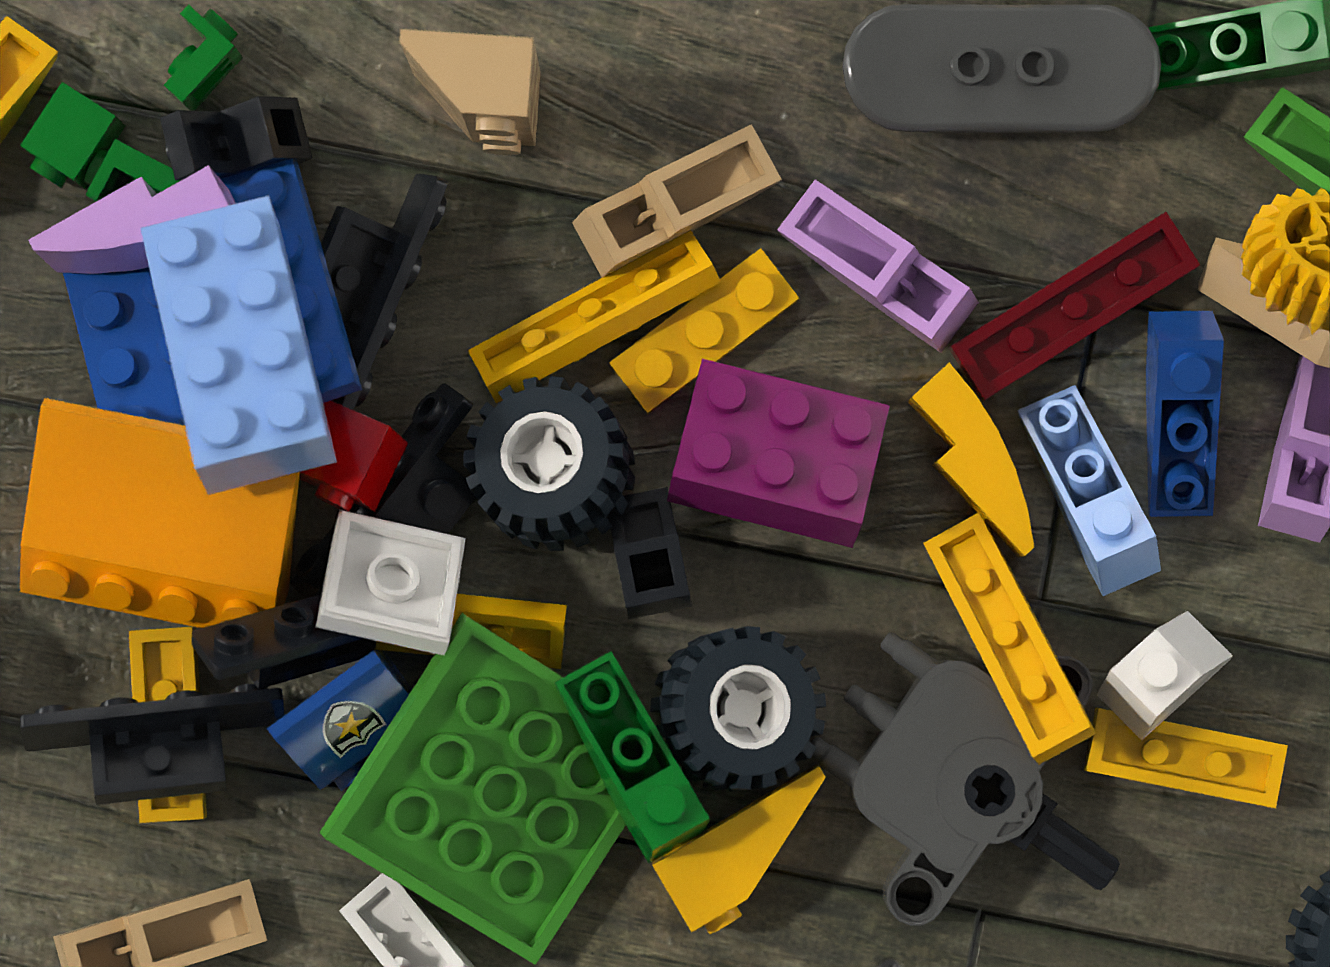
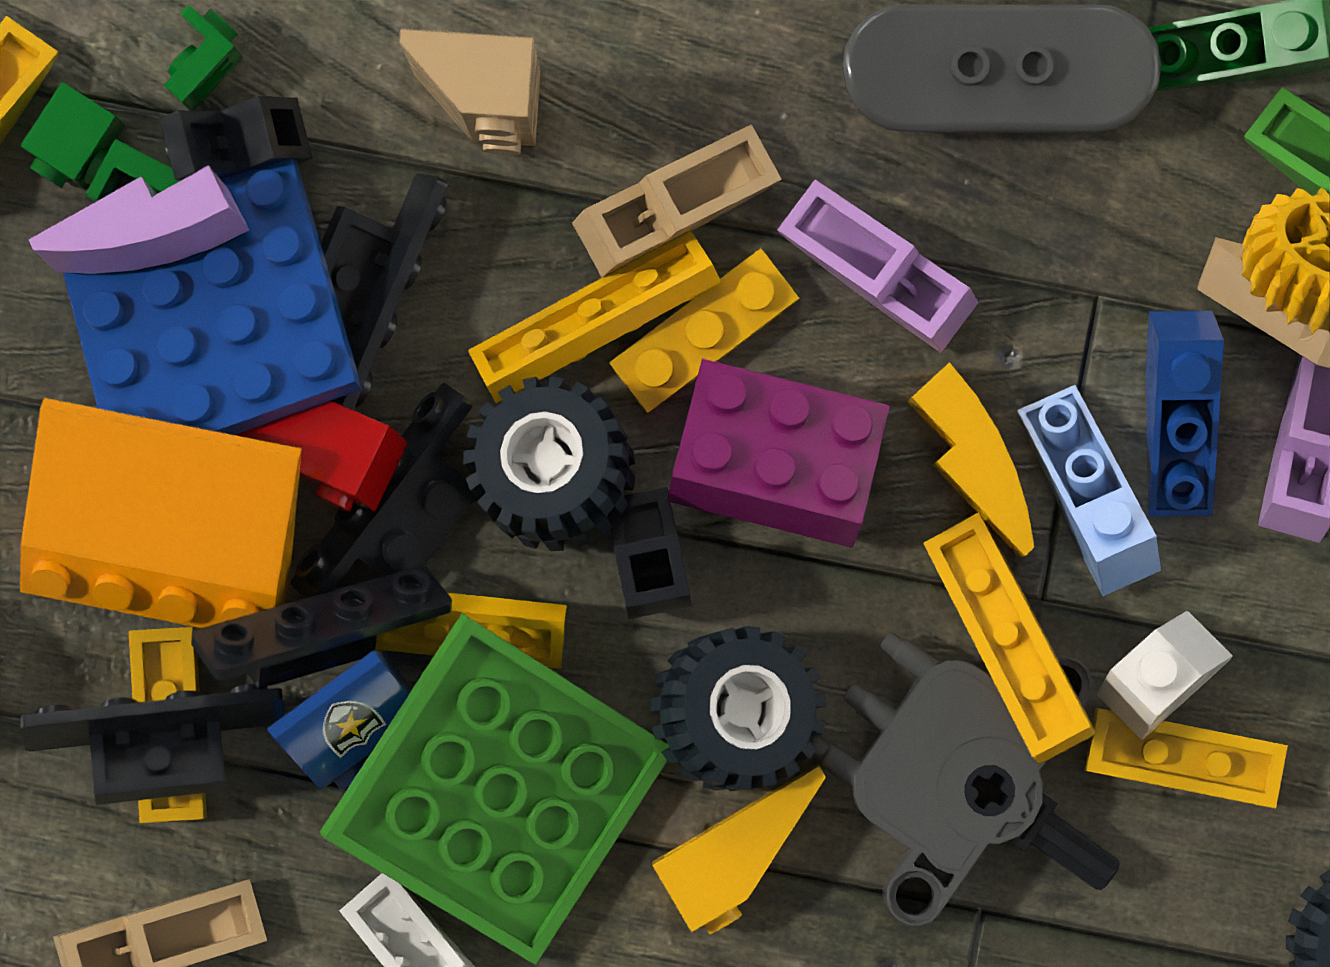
light blue brick [140,196,337,495] -> none
white tile [316,510,466,656] -> none
green slope [555,651,710,863] -> none
dark red plate [949,212,1200,402] -> none

